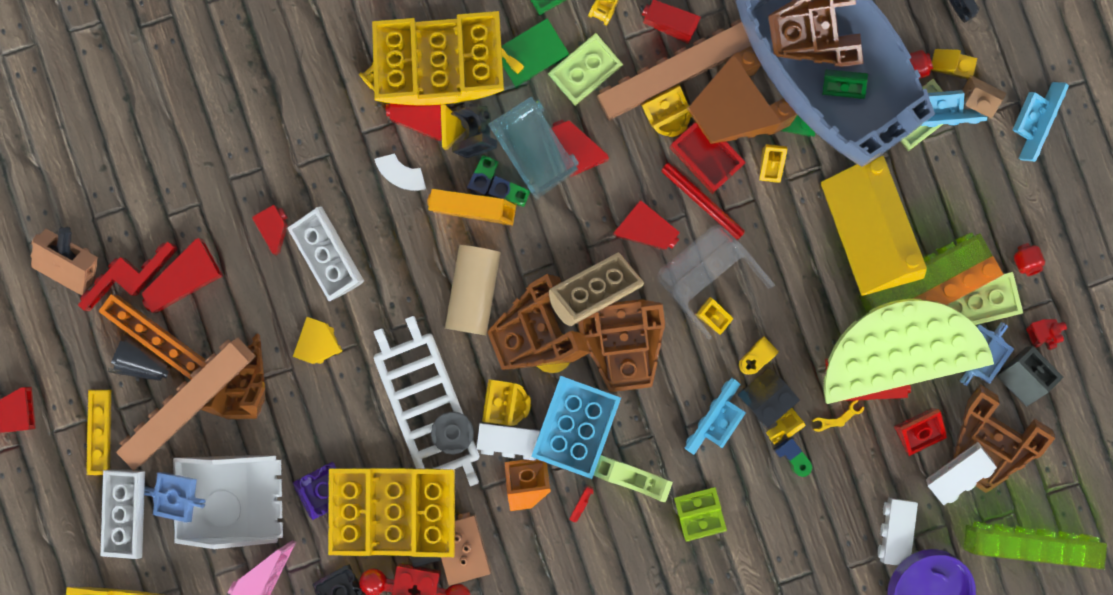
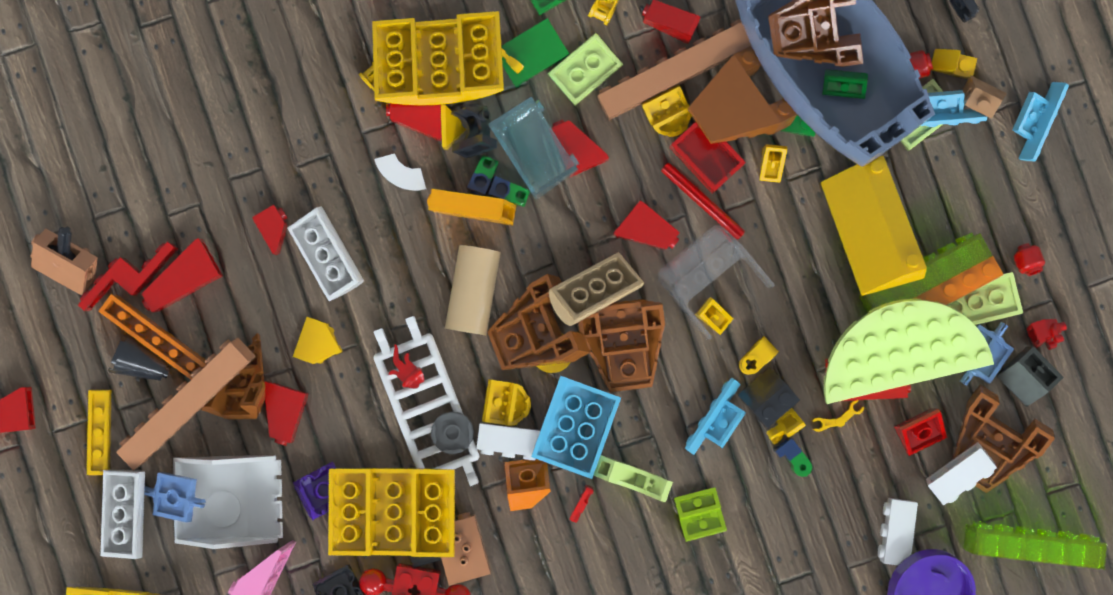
none -> red slope [265,381,309,446]
none -> red piece [388,344,424,389]

